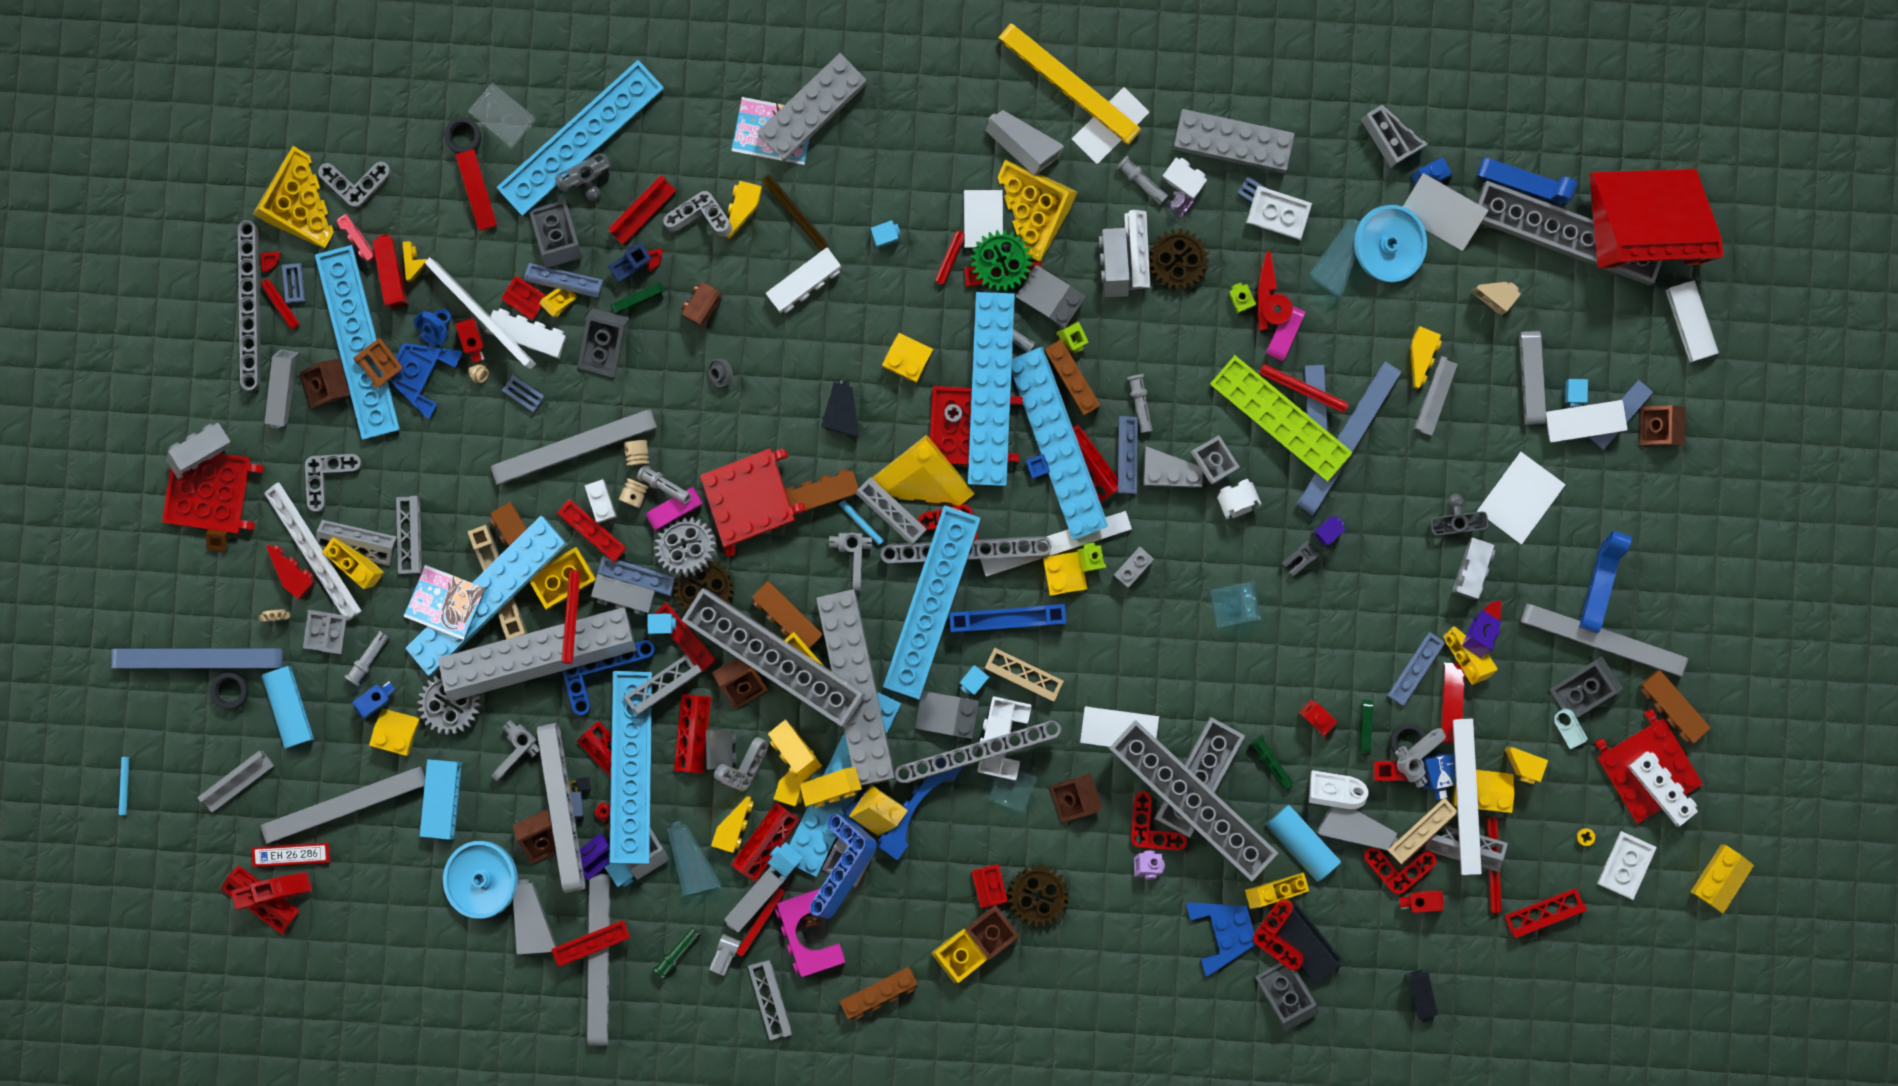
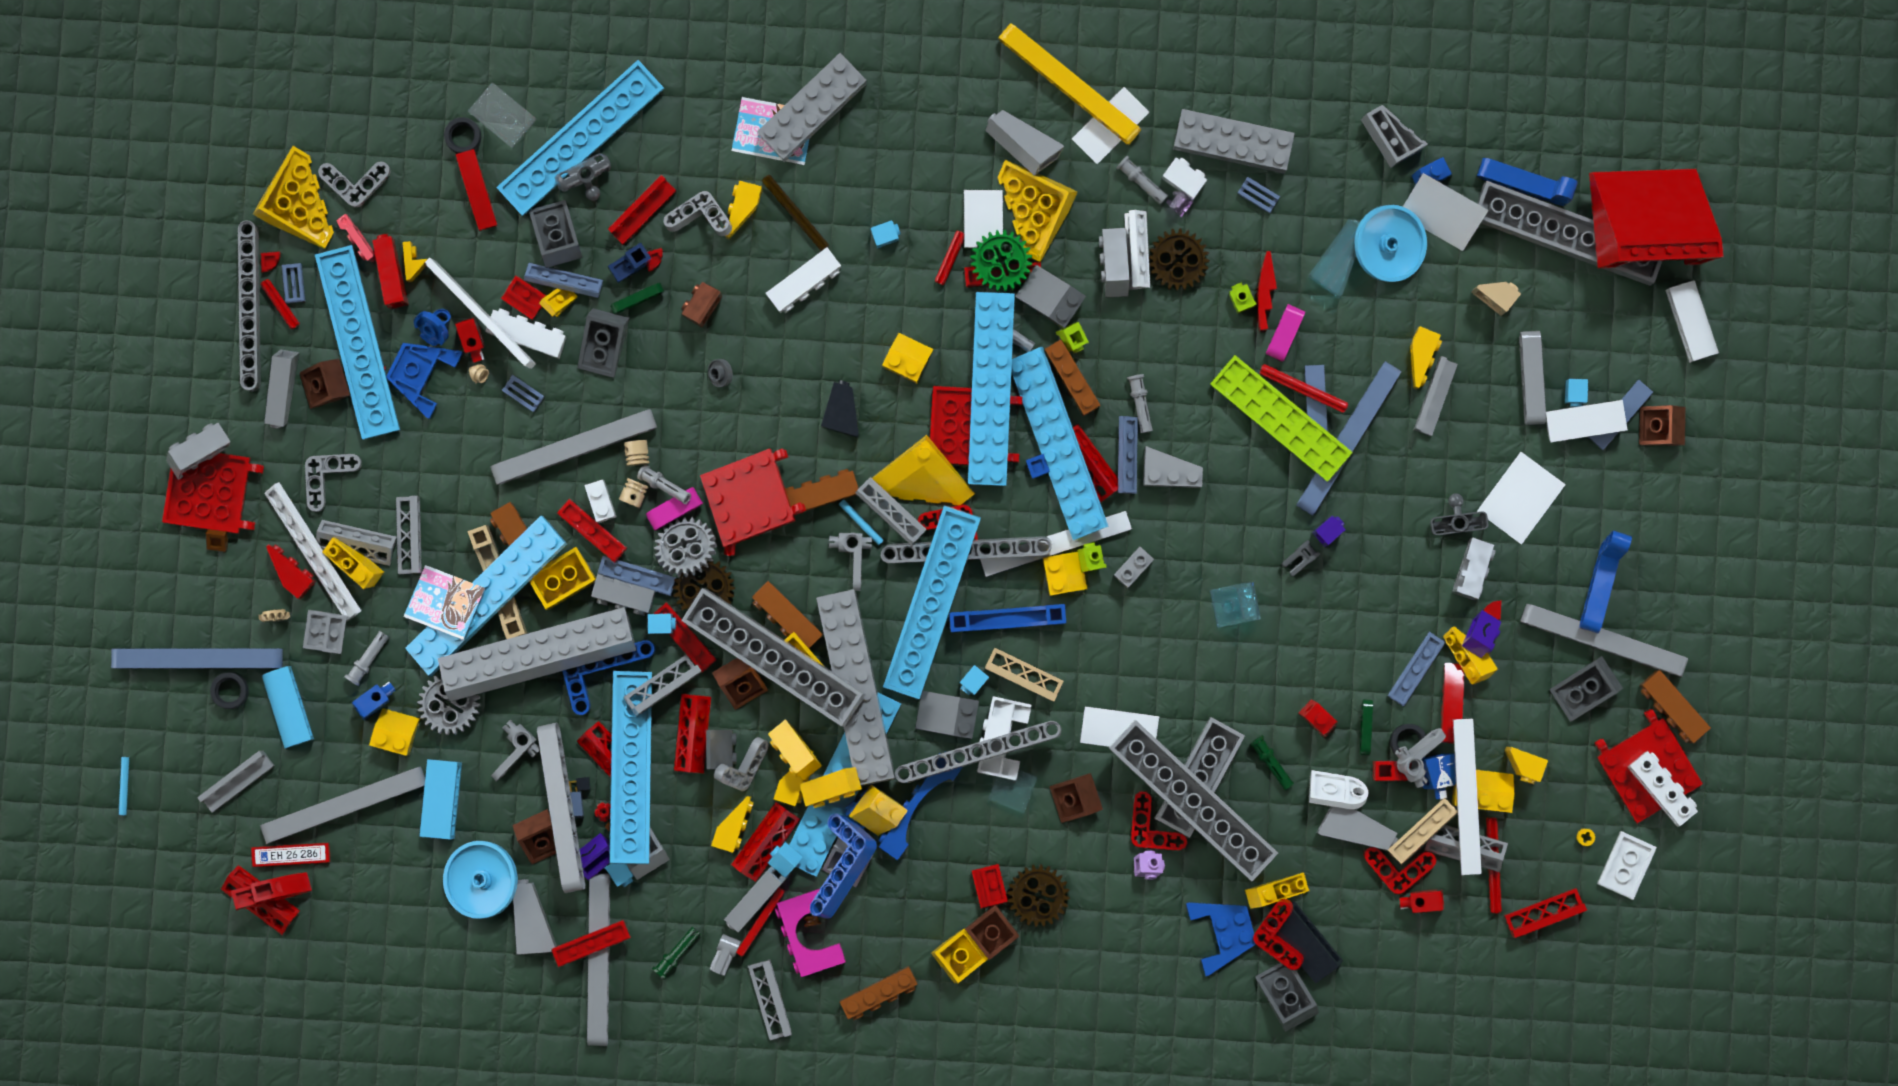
dark orange plate [353,338,404,389] -> none
red axle [562,570,580,664] -> none
clear light blue slope [667,821,722,896] -> none
light grey bush [945,404,962,422] -> none
light grey slope [1191,435,1240,484] -> none
white brick [1217,479,1261,519] -> none
white tile [1246,186,1312,240] -> none
red piece [1261,294,1293,325] -> none
medium azure brick [1265,804,1341,882] -> none
black slope [1405,969,1438,1022] -> none
light aqua piece [1554,709,1588,749] -> none
yellow slope [1690,844,1754,914] -> none

